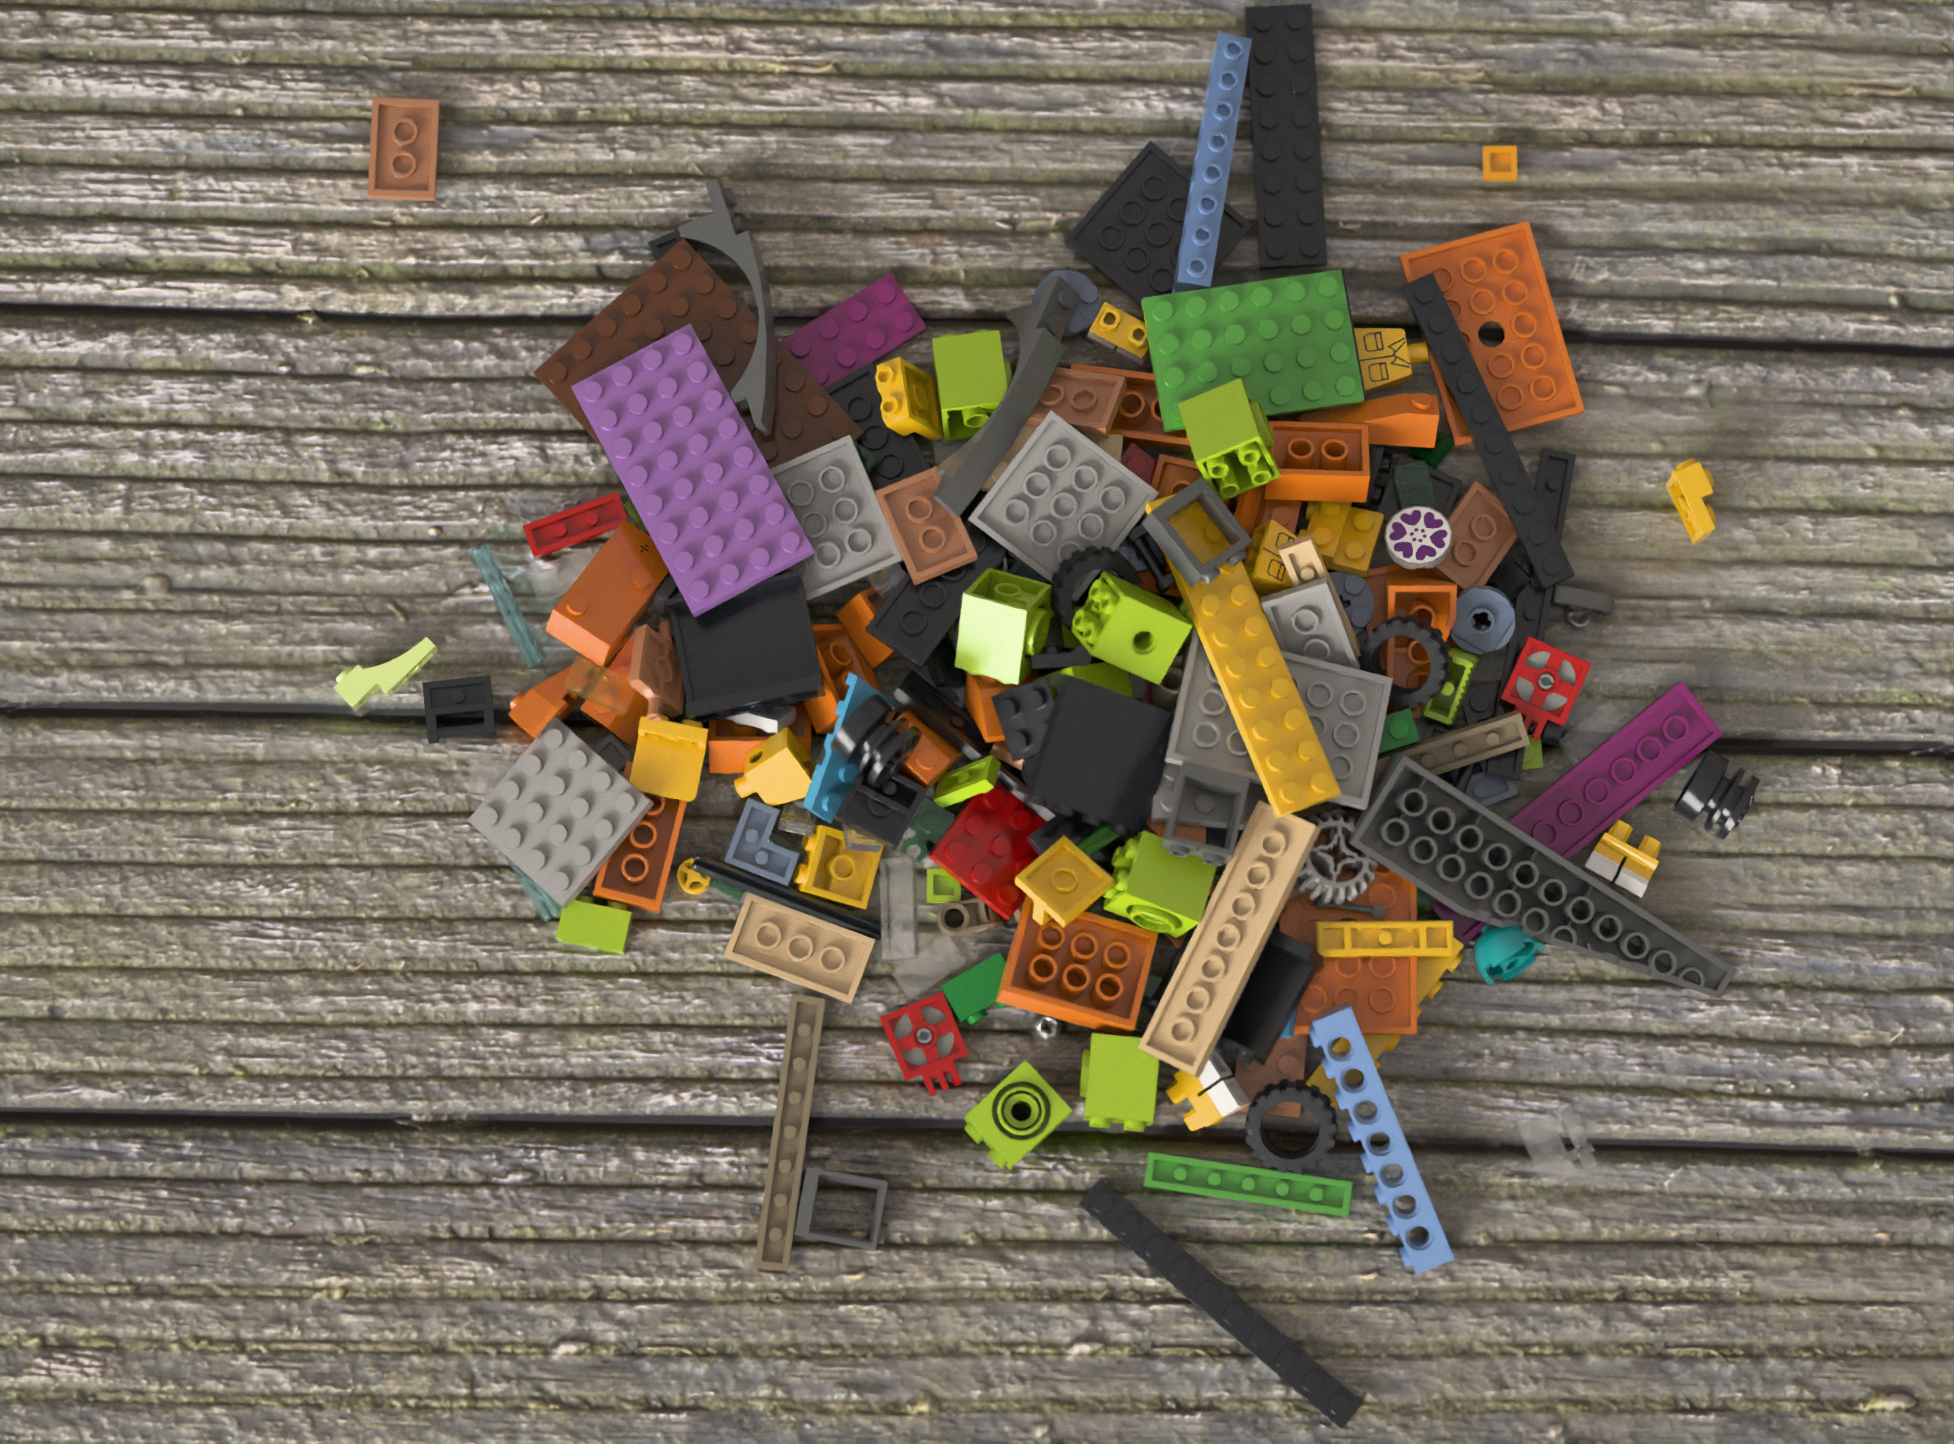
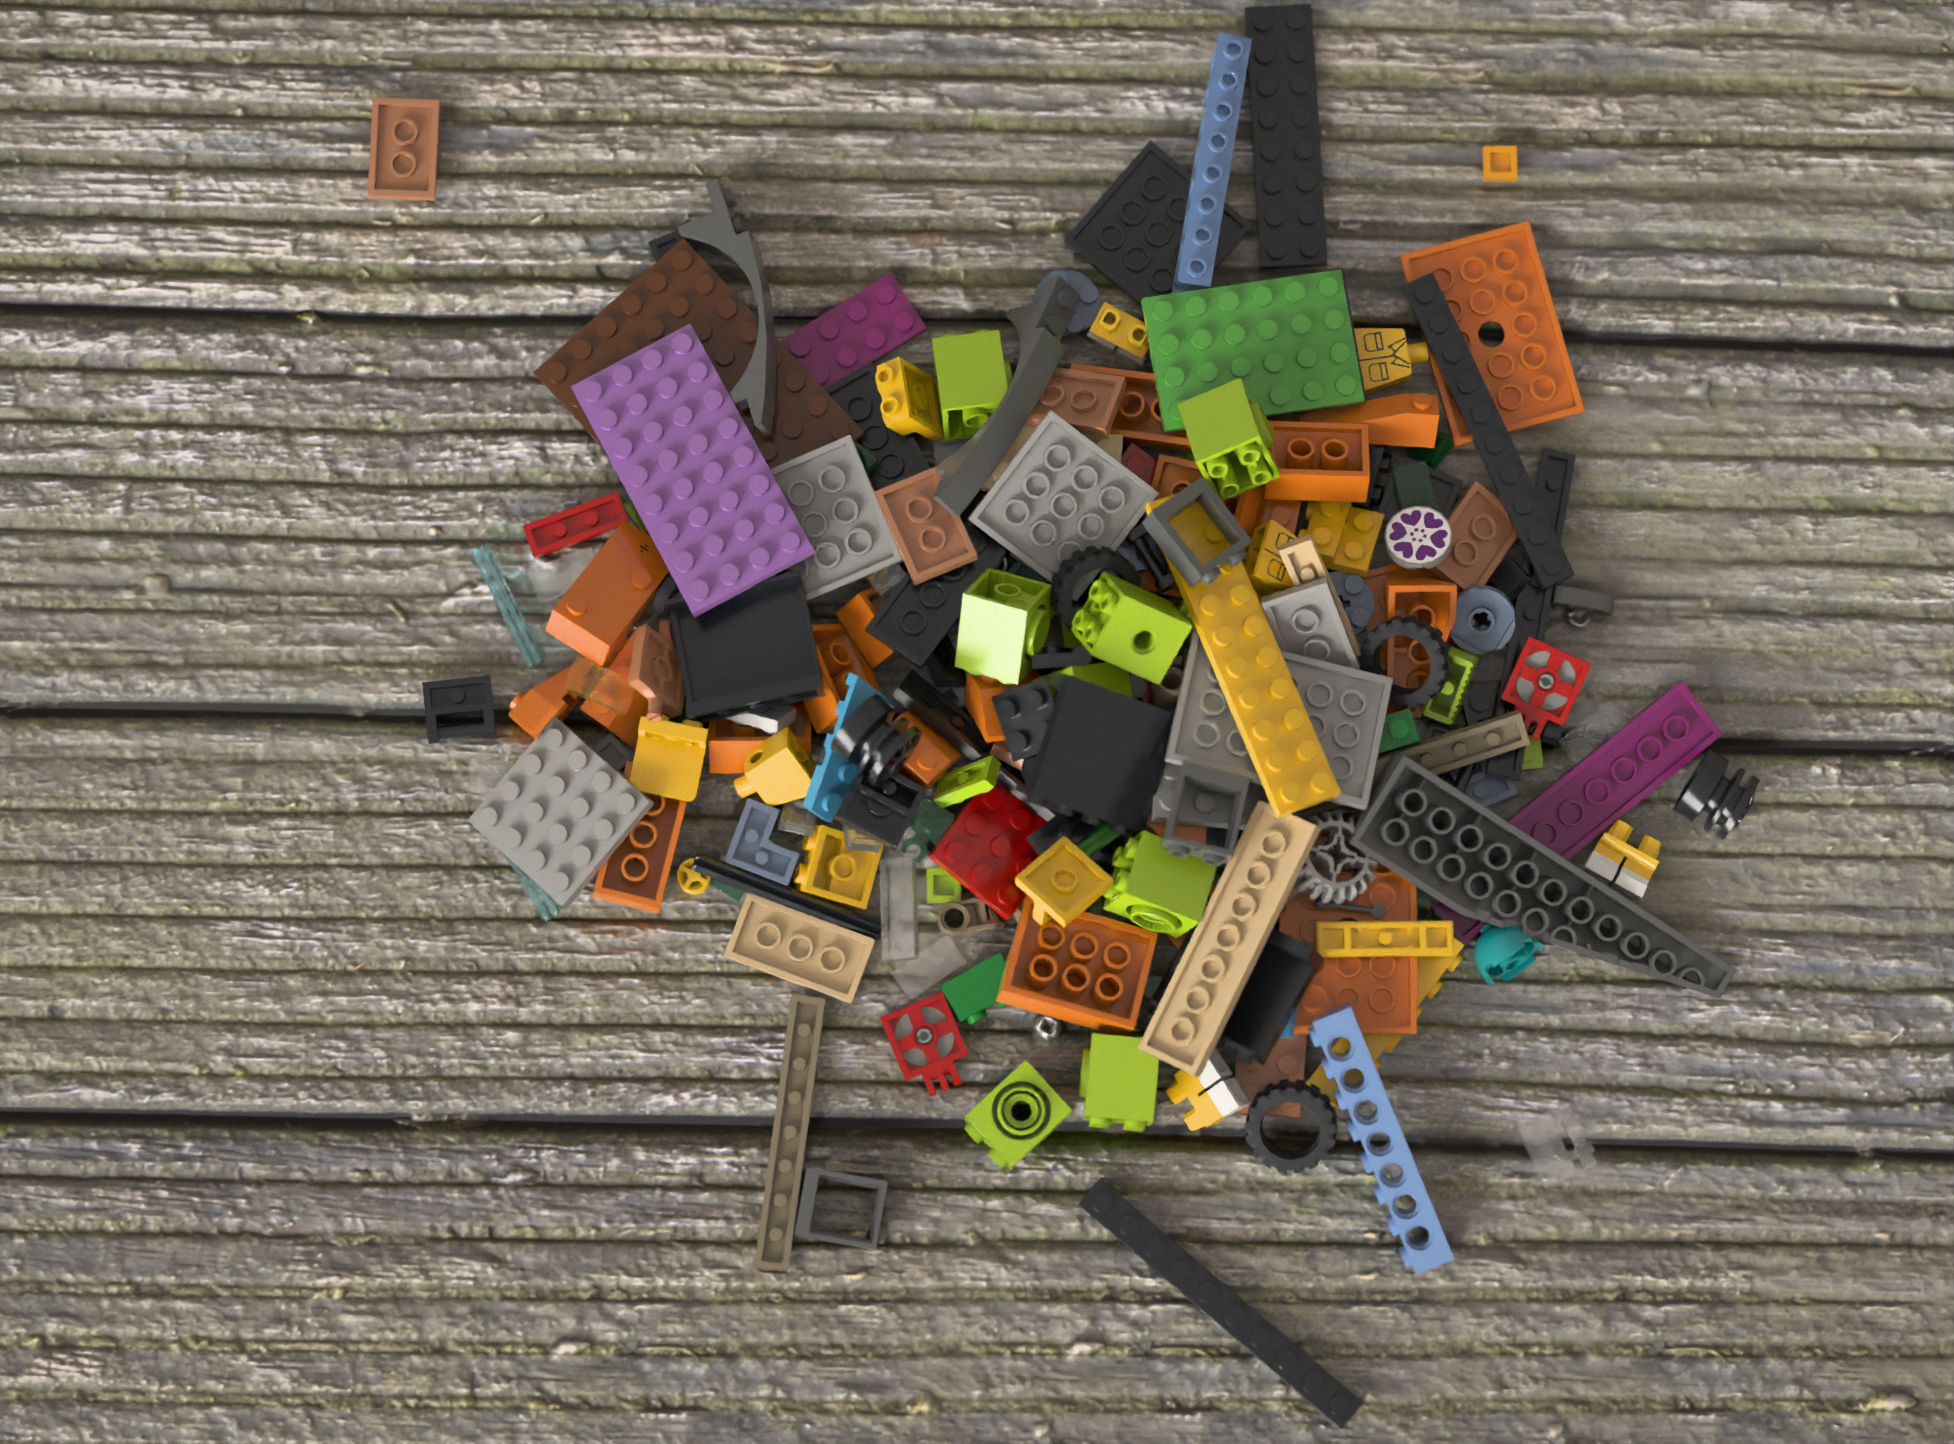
yellowish green slope [334,637,439,711] -> none
lime brick [556,895,633,955] -> none
bright green plate [1143,1152,1353,1217] -> none
yellow plate [1665,458,1717,545] -> none

